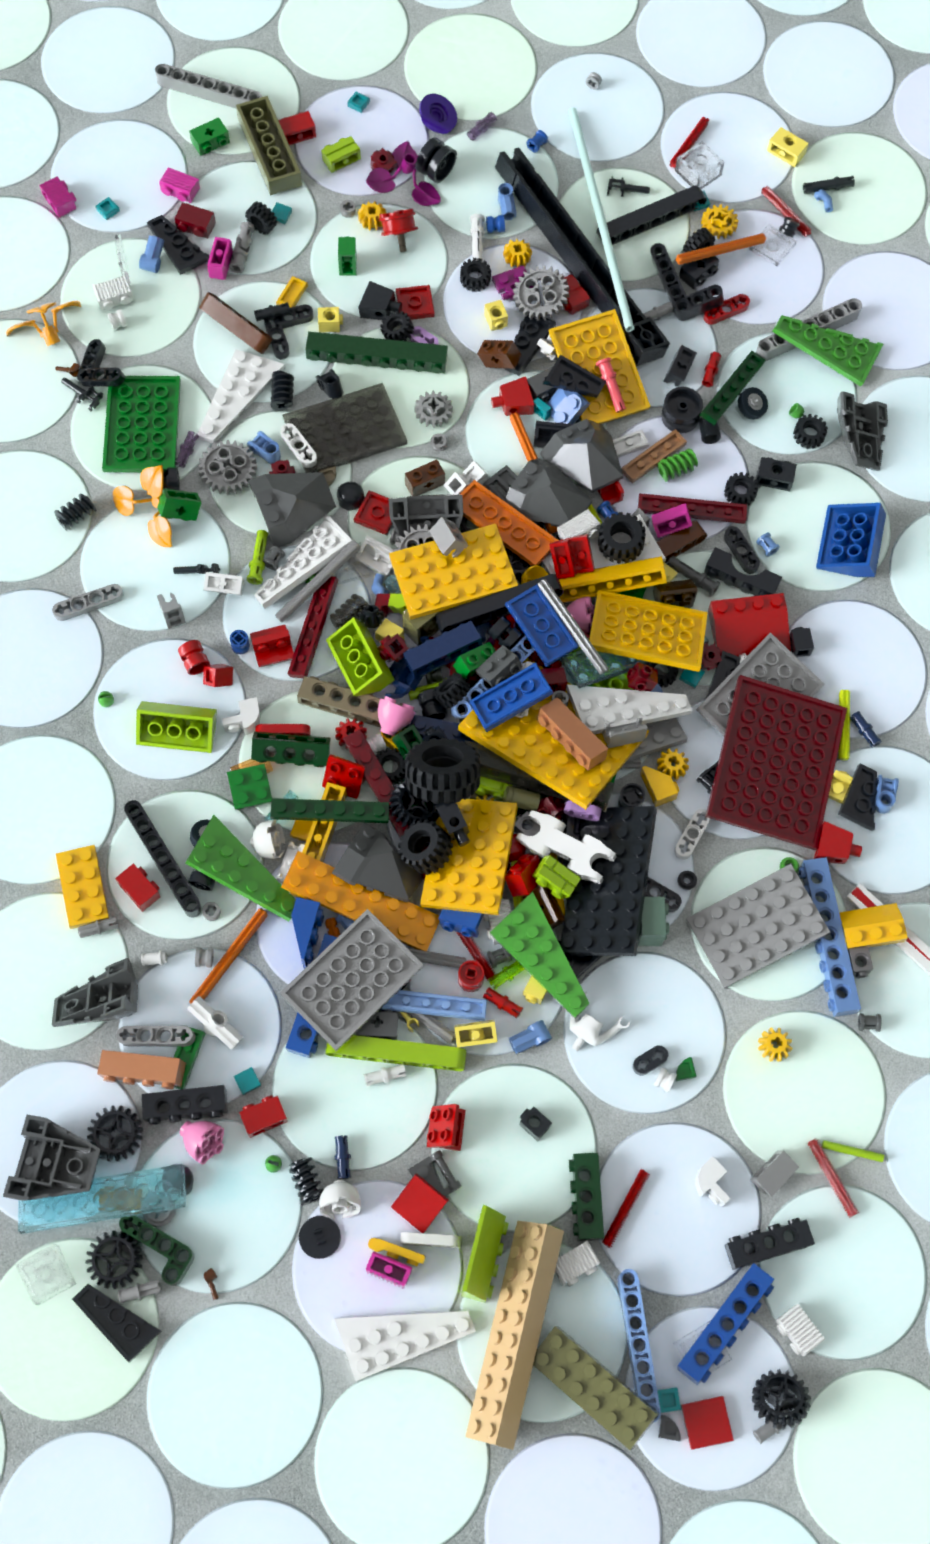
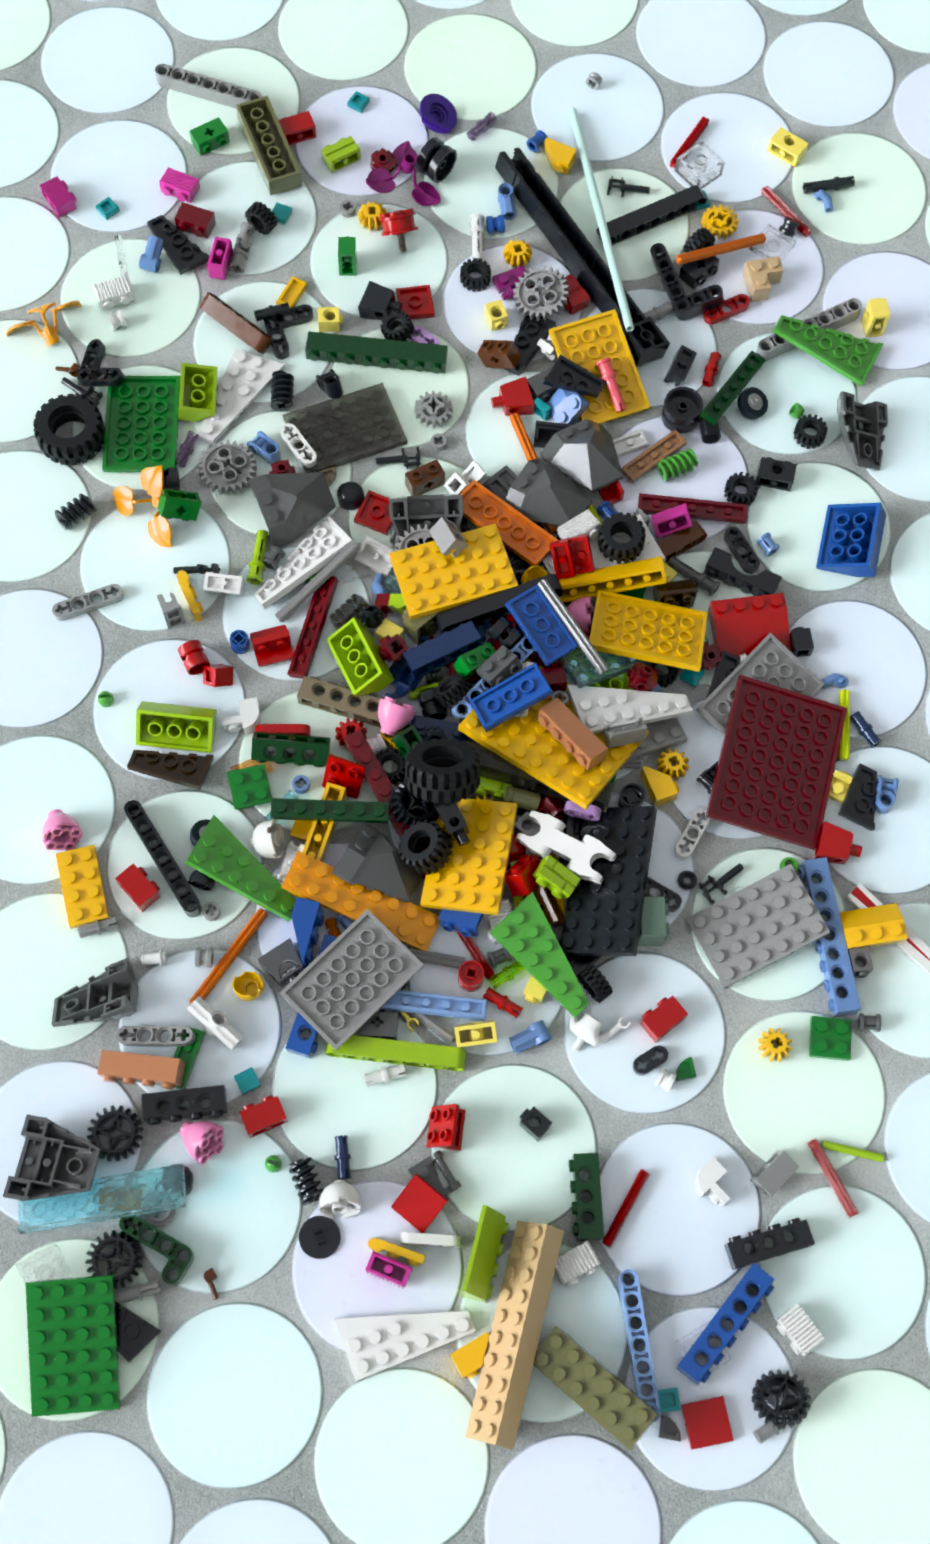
none -> green plate [25,1274,121,1417]
none -> black tyre [33,394,105,465]
none -> bright pink piece [42,809,82,851]
none -> dark brown wing [127,750,214,790]
none -> yellow hinge [176,570,204,622]
none -> lime slope [178,363,218,422]
none -> yellow hair [232,971,265,1001]
none -> dark grey torso [258,938,304,986]
none -> medium blue bush [292,775,310,794]
none -> black piece [375,446,421,469]
none -> yellow slope [450,1332,489,1380]
none -> yellow slope [544,137,577,175]
none -> black tyre [578,964,613,1003]
none -> red brick [640,995,688,1043]
none -> black piece [698,863,744,905]
none -> tan brick [743,256,783,302]
none -> green plate [809,1016,852,1061]
none -> medium blue arm [821,673,849,689]
none -> light yellow brick [861,298,891,338]

